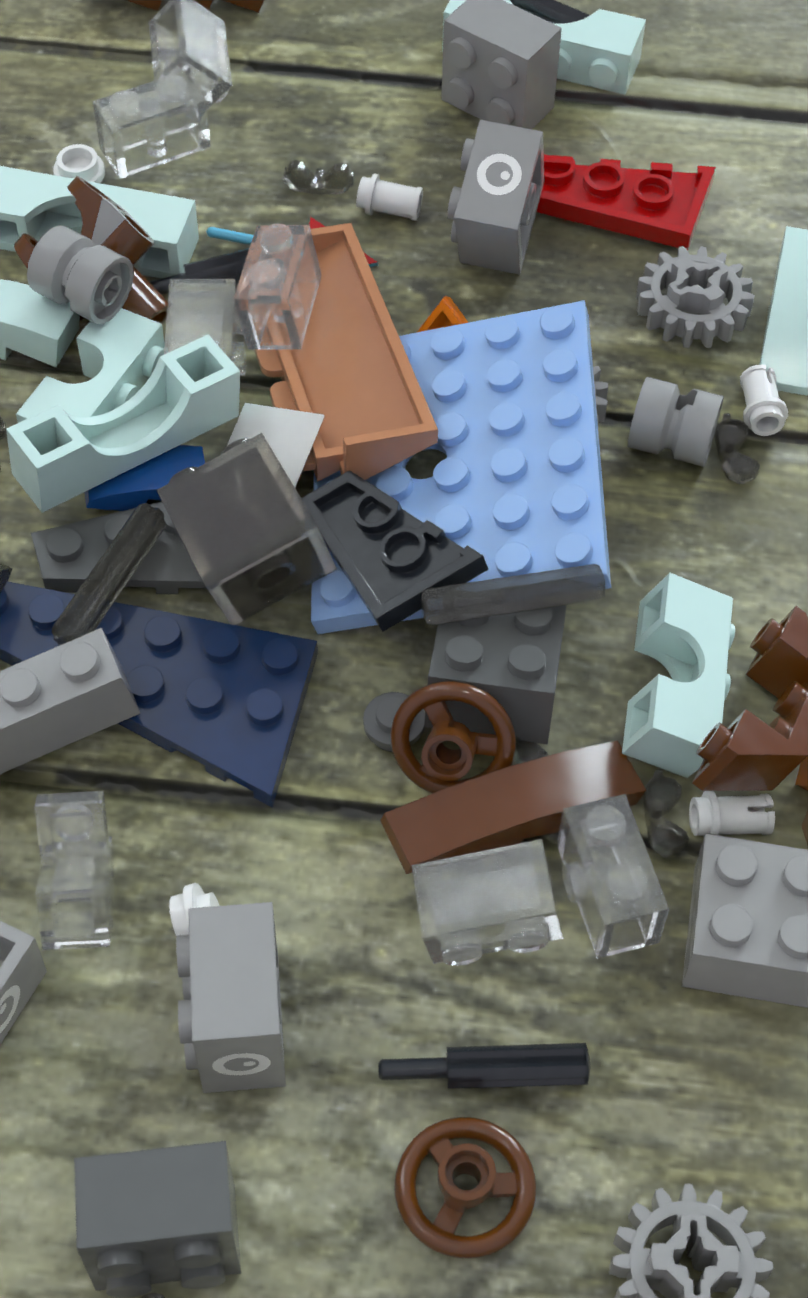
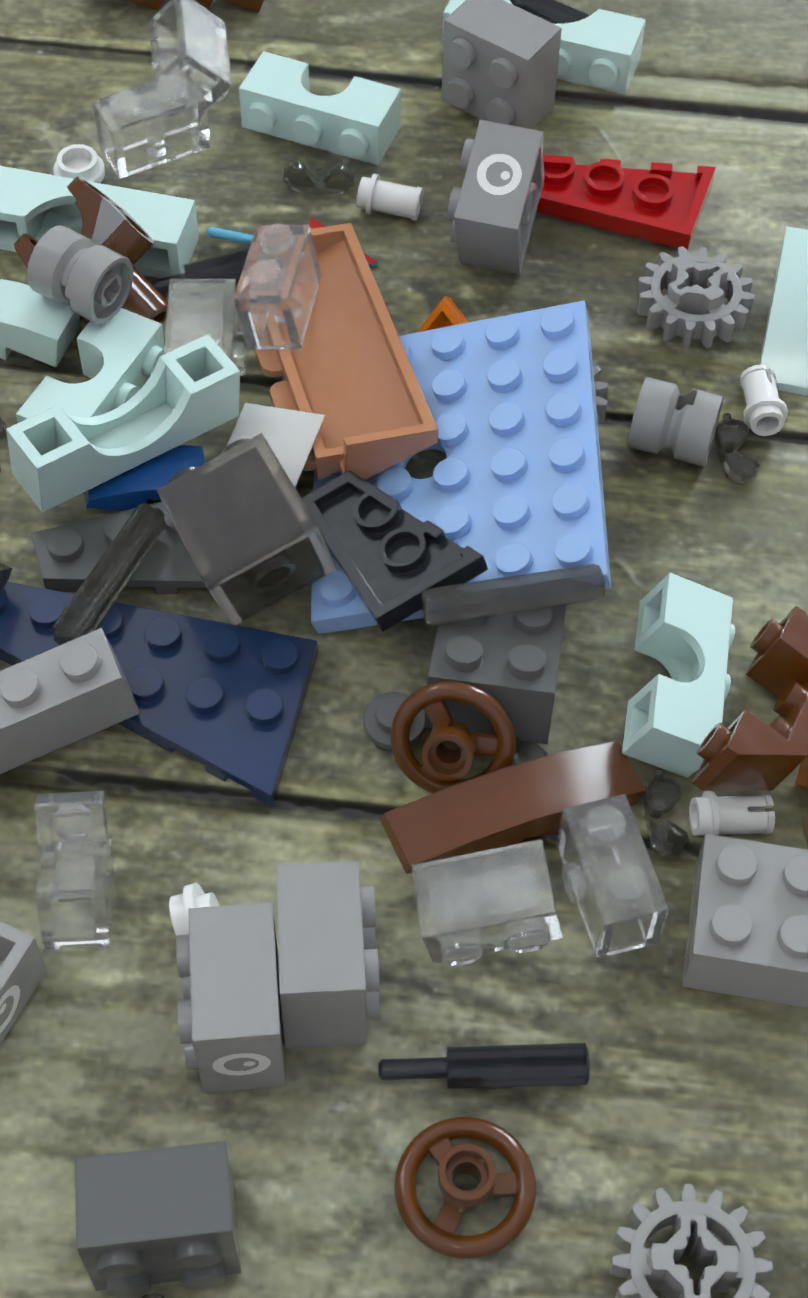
none -> light aqua arch [239,51,401,165]
none -> light grey brick [276,861,380,1048]

